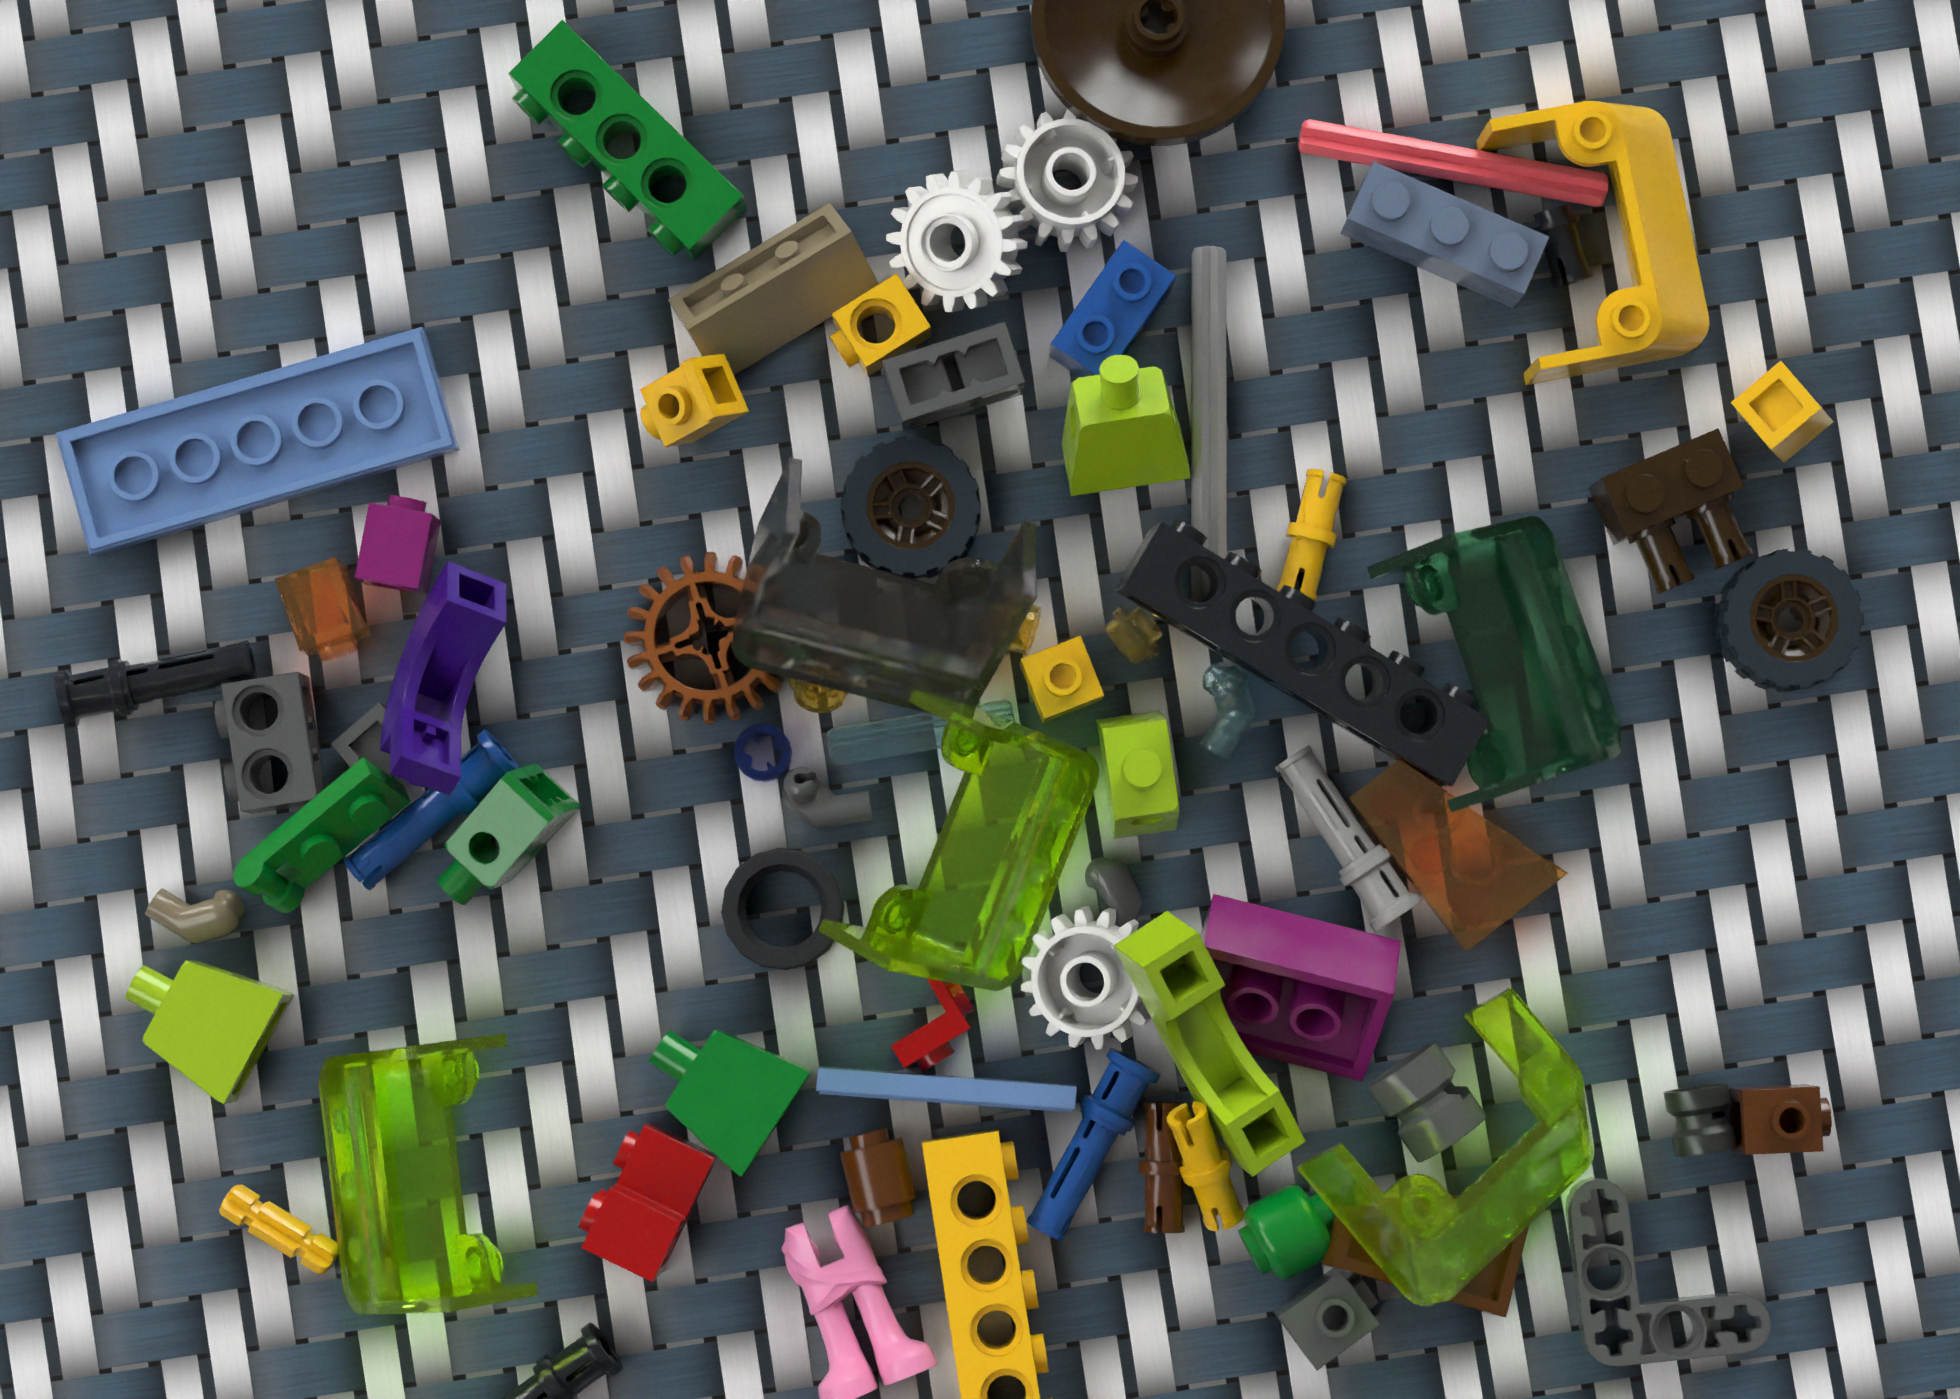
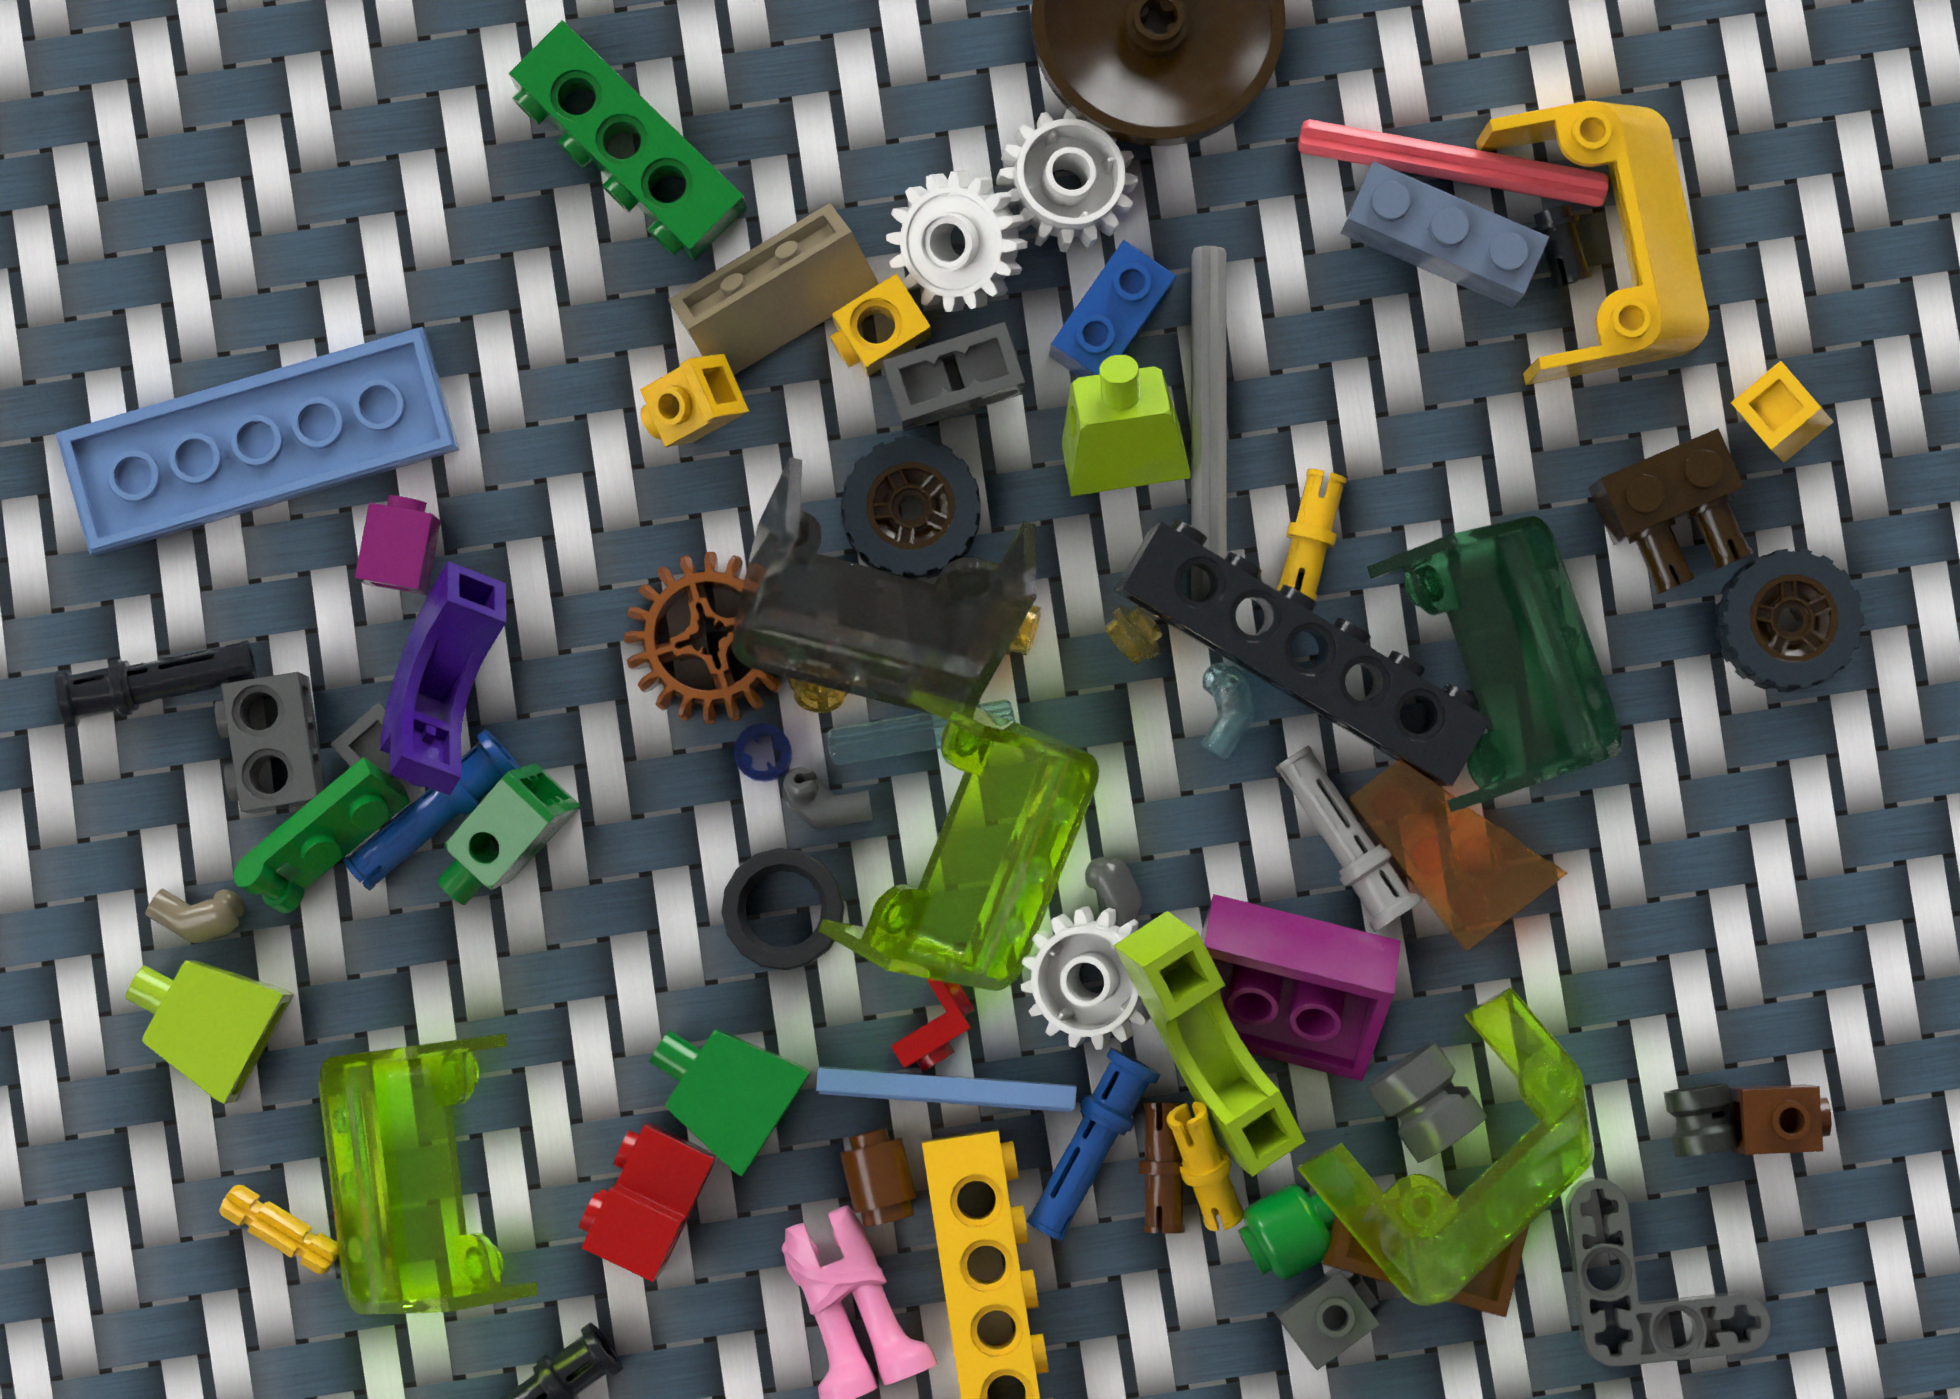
clear orange brick [275,557,370,662] -> none
yellow brick [1019,635,1104,724] -> none
lime torso [1096,711,1180,839] -> none

